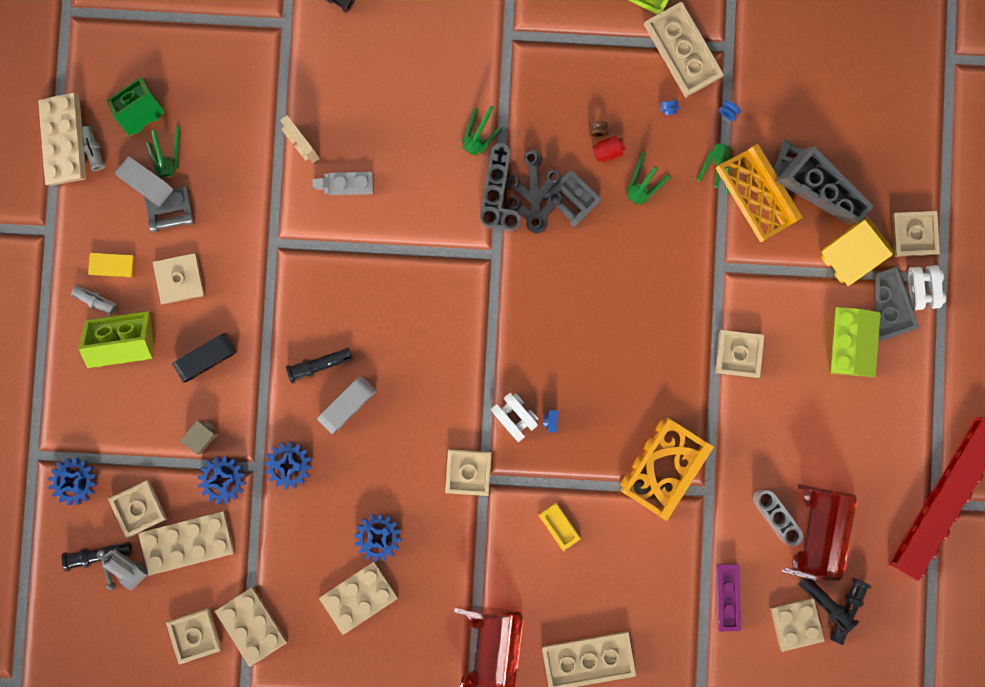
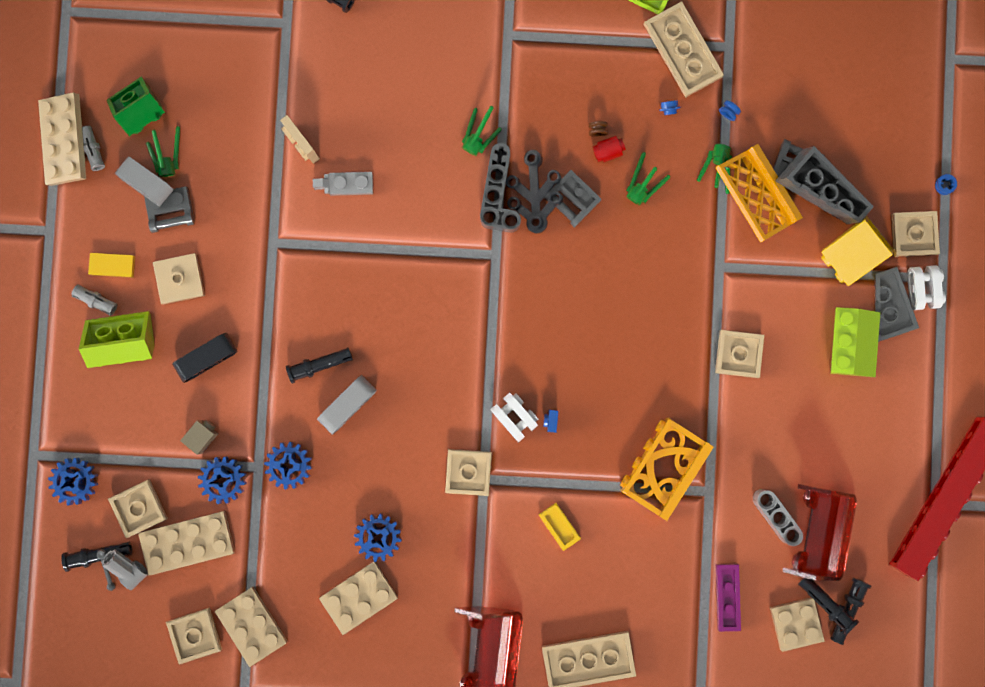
none -> blue bush [935,174,957,195]

